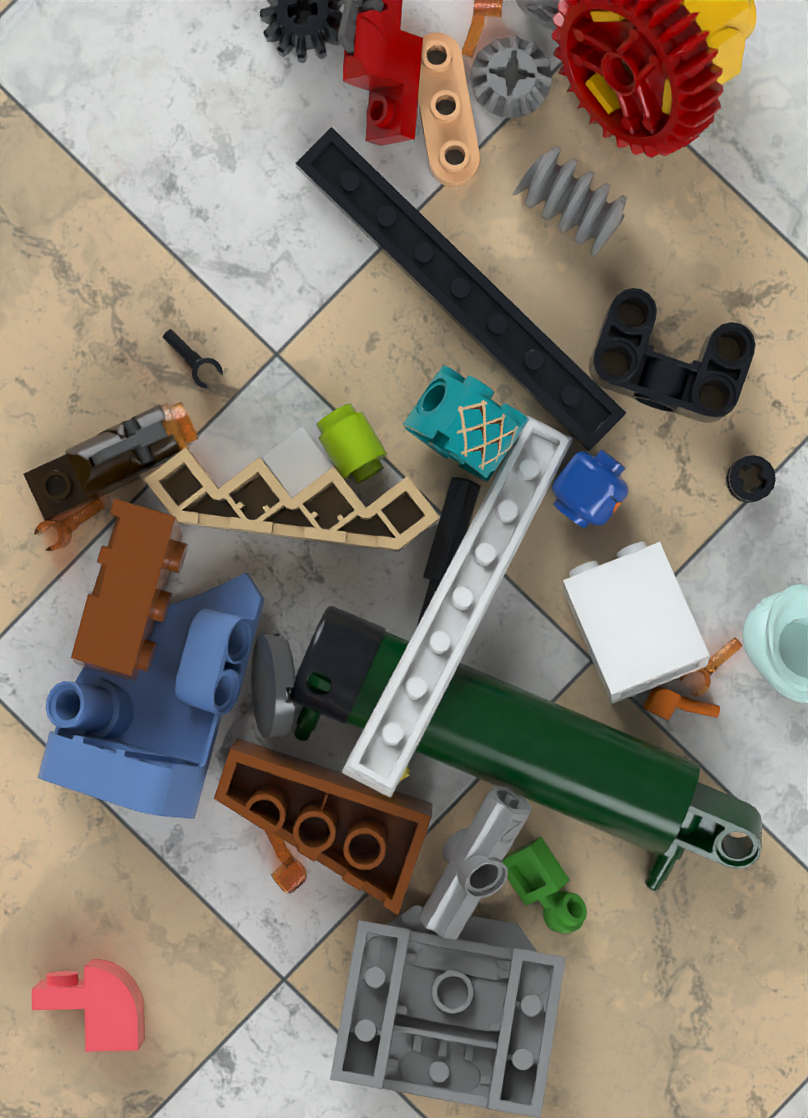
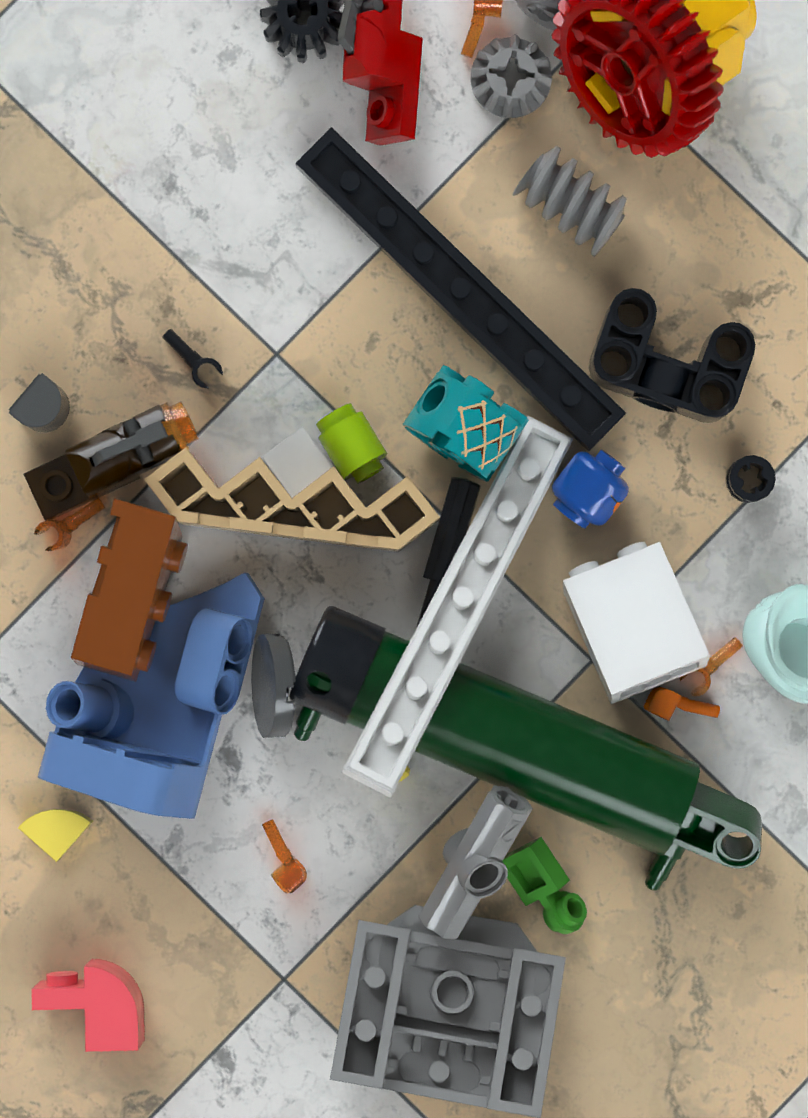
dark orange wedge [214,738,433,915] -> none
light nougat plate [418,33,480,187] -> none
none -> dark grey brick [9,373,70,432]
none -> light yellow tile [18,809,93,862]

